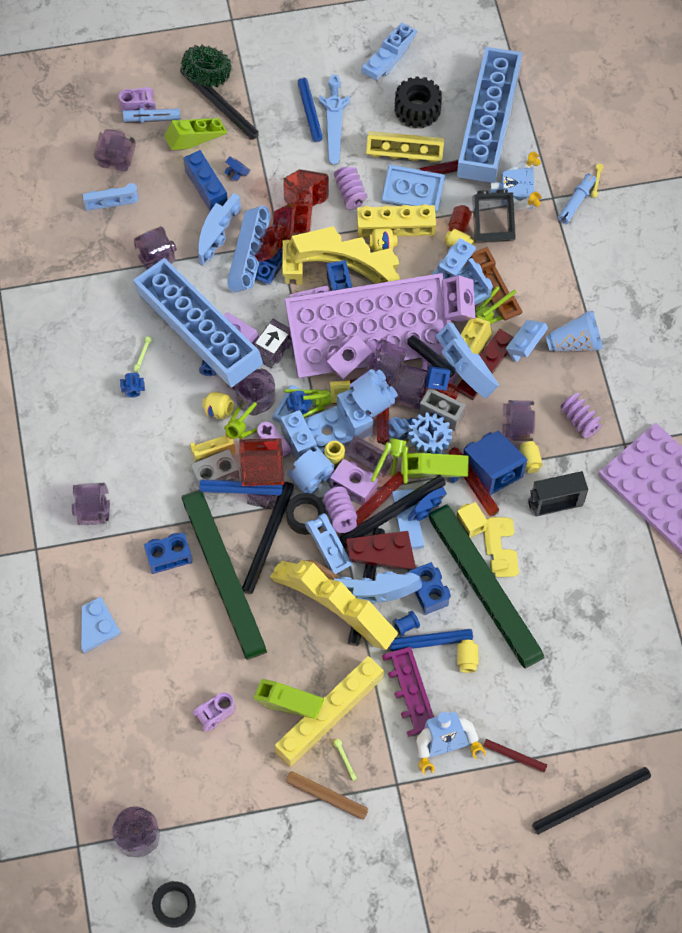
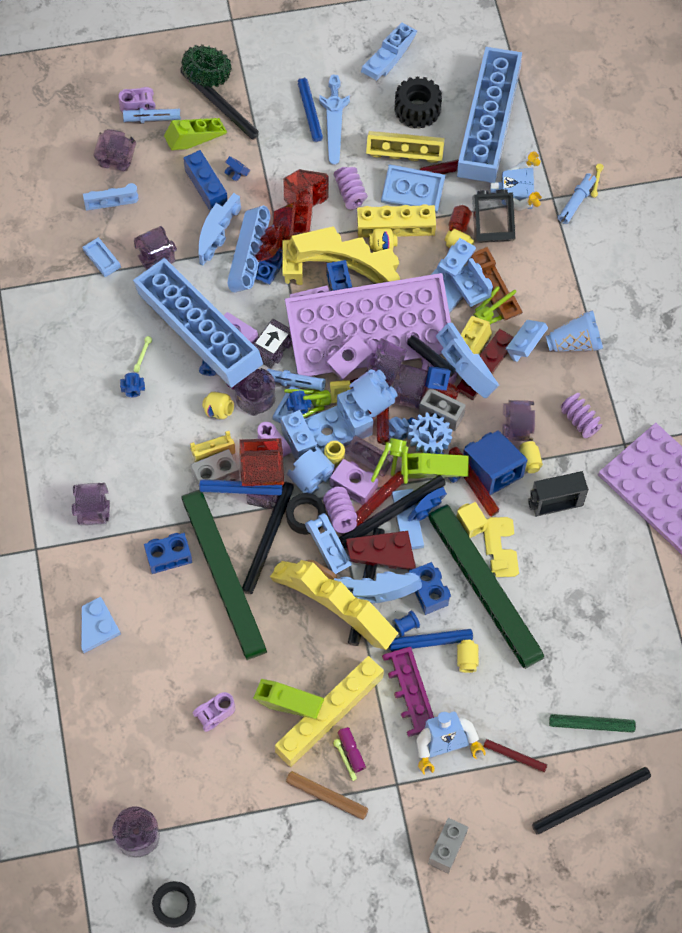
lime plant [224,402,258,440] -> none
lavender brick [443,275,475,322] -> none
none -> light blue tile [82,237,121,277]
none -> light blue pin [265,368,326,391]
none -> magenta piece [337,727,366,773]
none -> light grey brick [428,818,469,874]
none -> clear green axle [549,714,636,733]

